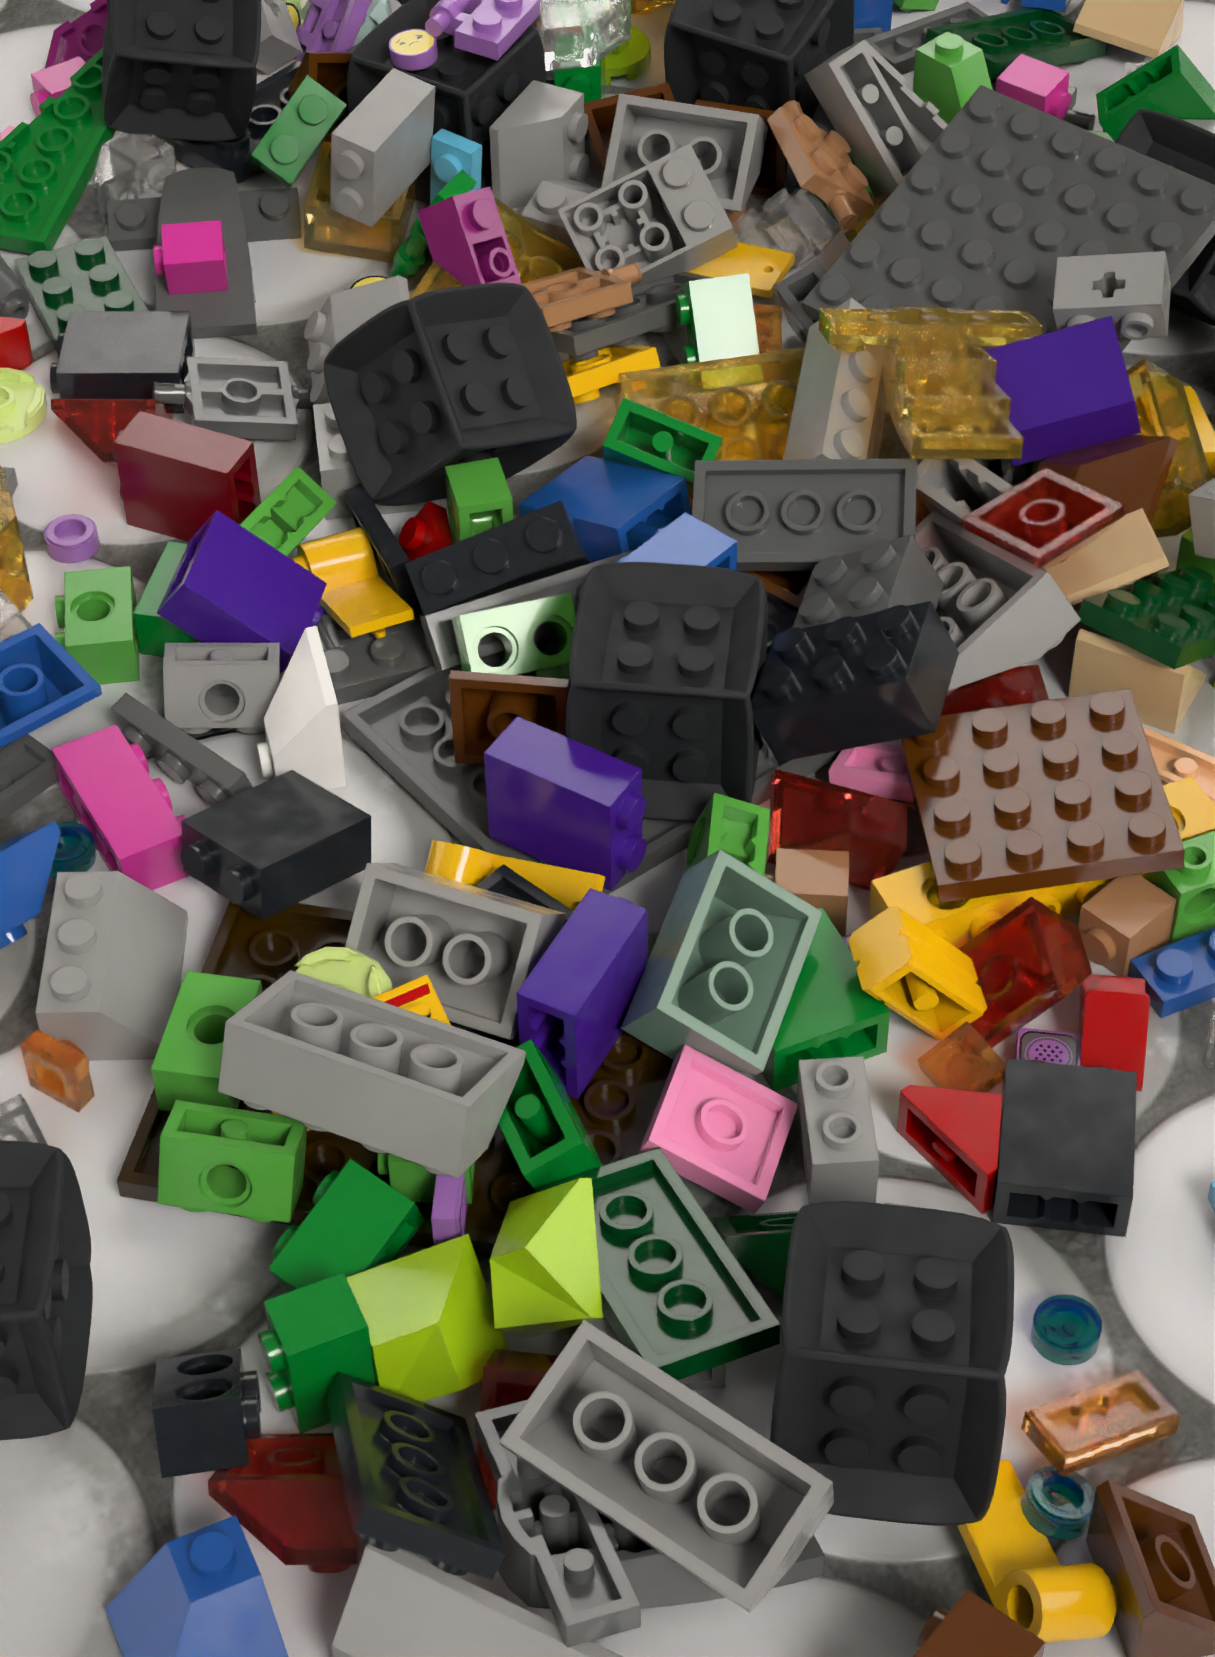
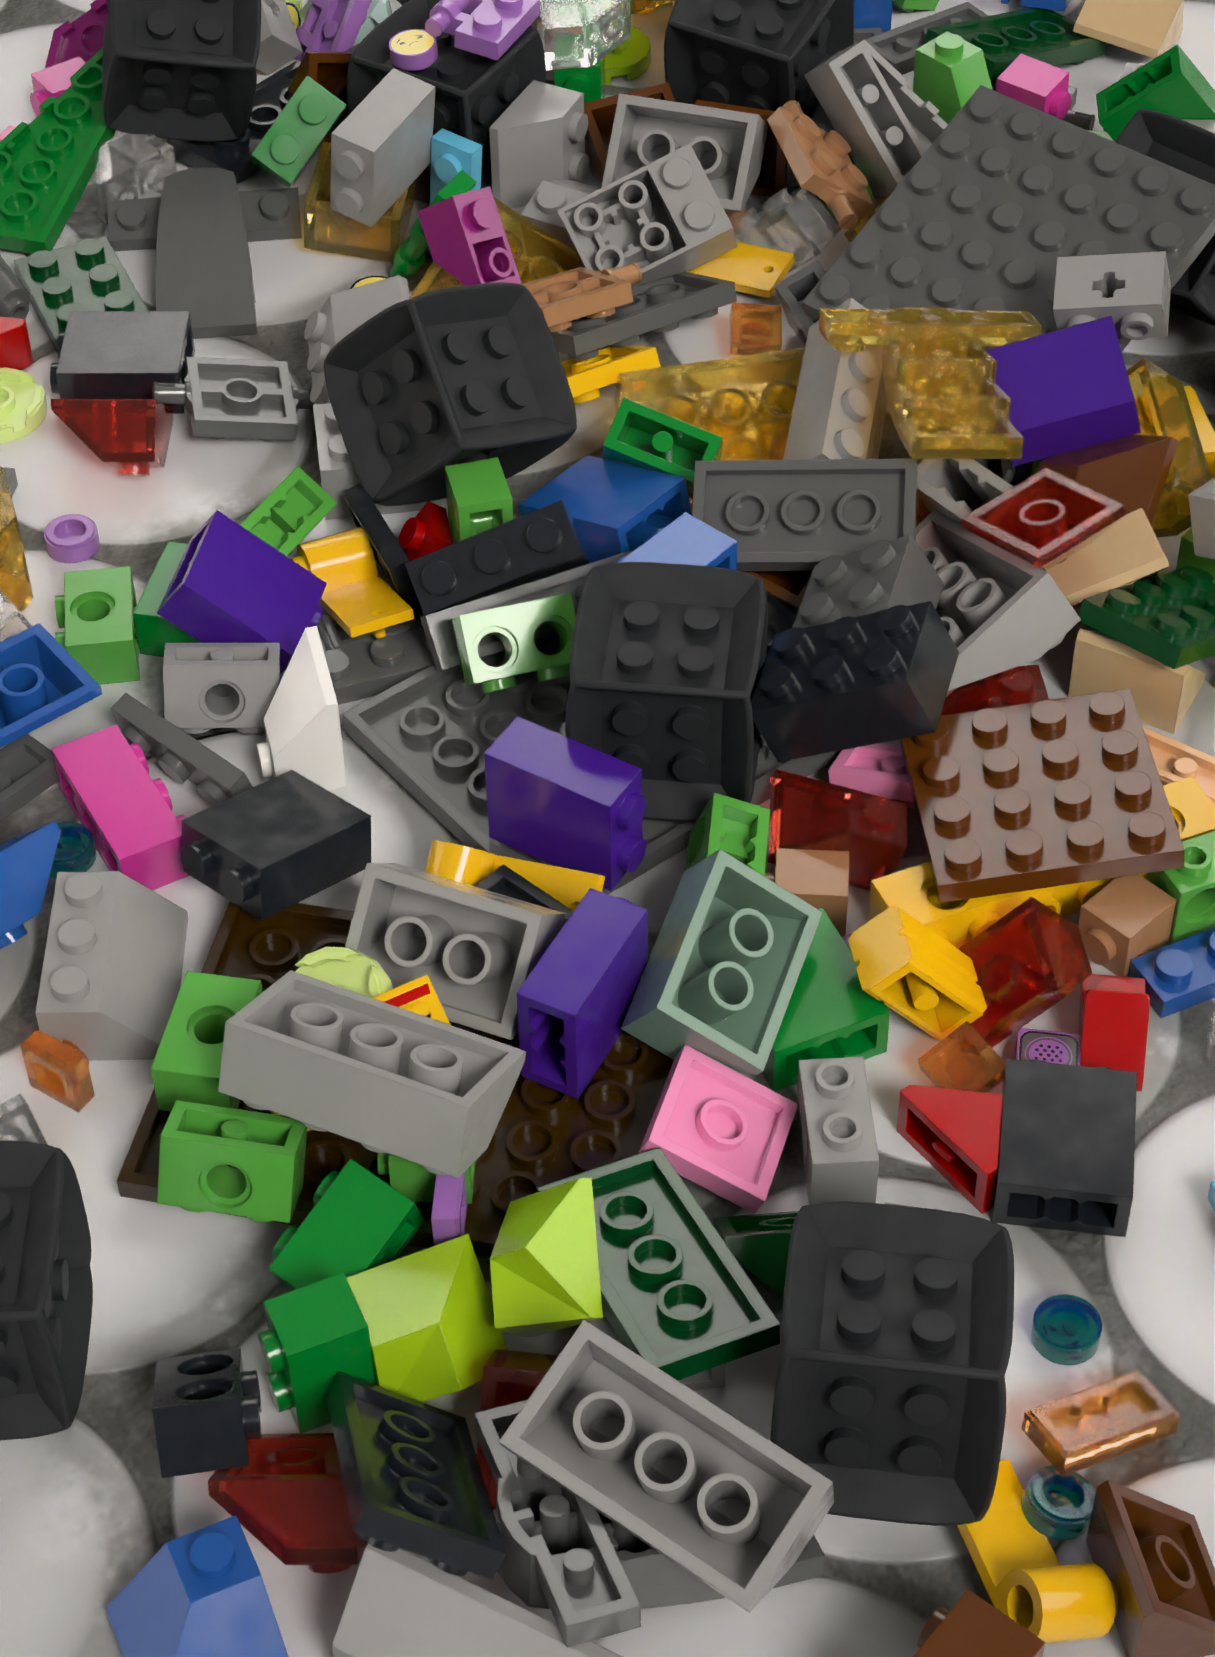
dark red brick [113,411,261,542] -> none
dark pink brick [153,220,228,295] -> none
reddish brown slope [449,670,571,765] -> none
green brick [498,1039,603,1192] -> none
brick [675,273,762,386] -> none

